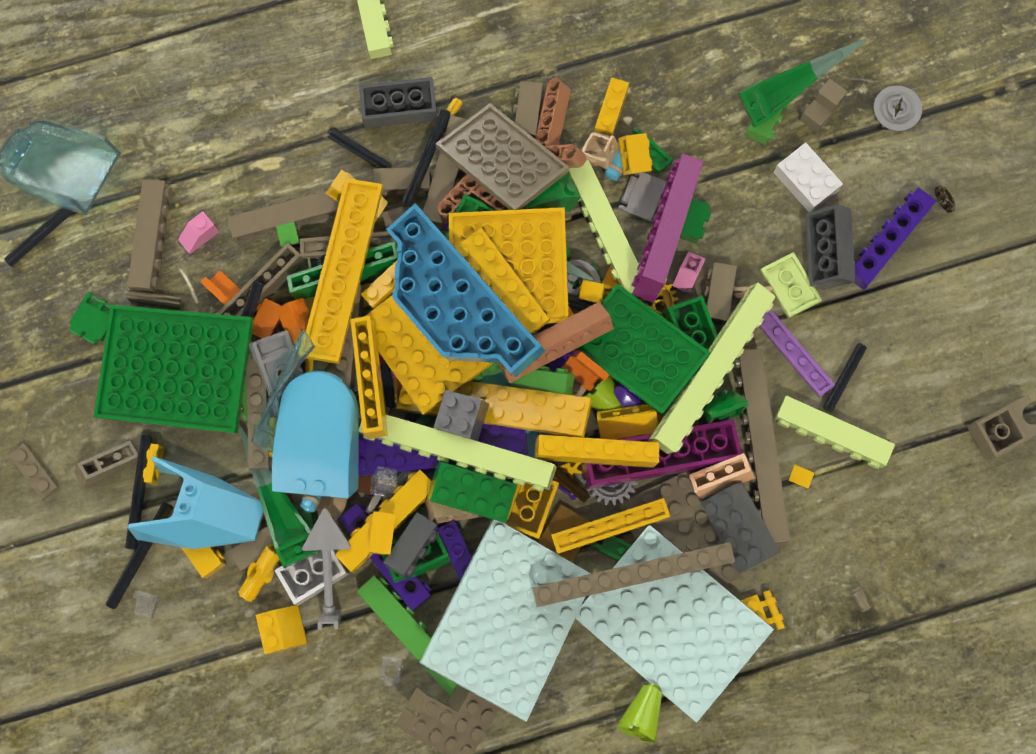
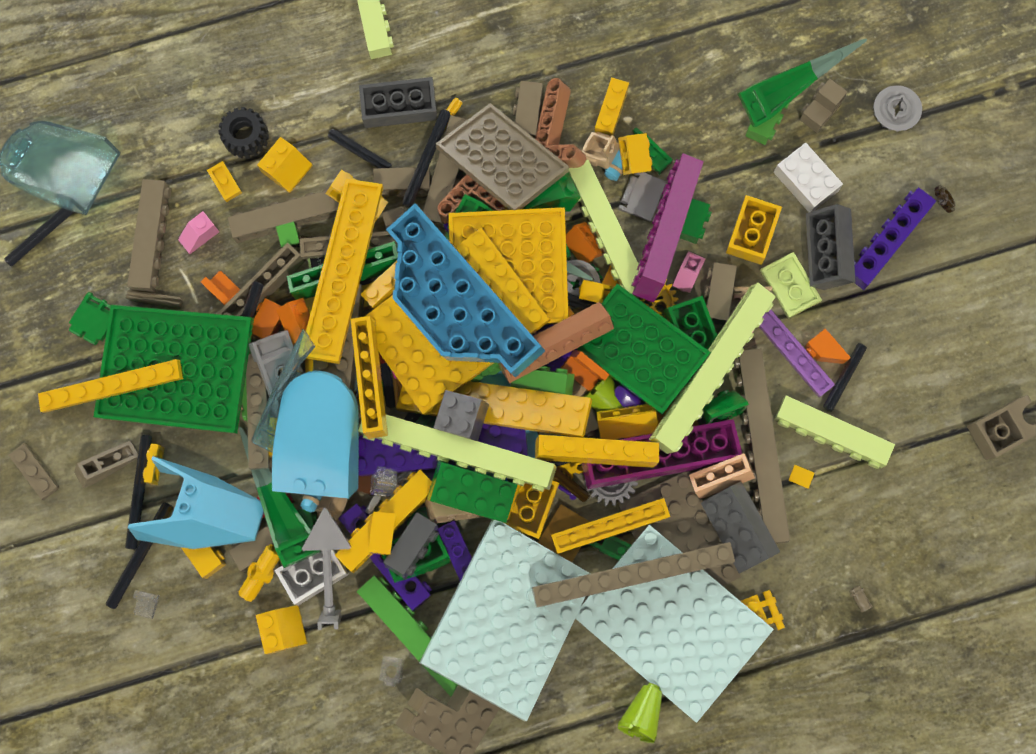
none -> yellow plate [38,359,183,413]
none -> yellow plate [207,161,242,202]
none -> black tyre [218,107,269,159]
none -> yellow slope [257,137,313,193]
none -> orange panel [566,222,605,264]
none -> yellow brick [726,195,782,265]
none -> orange slope [804,328,851,364]

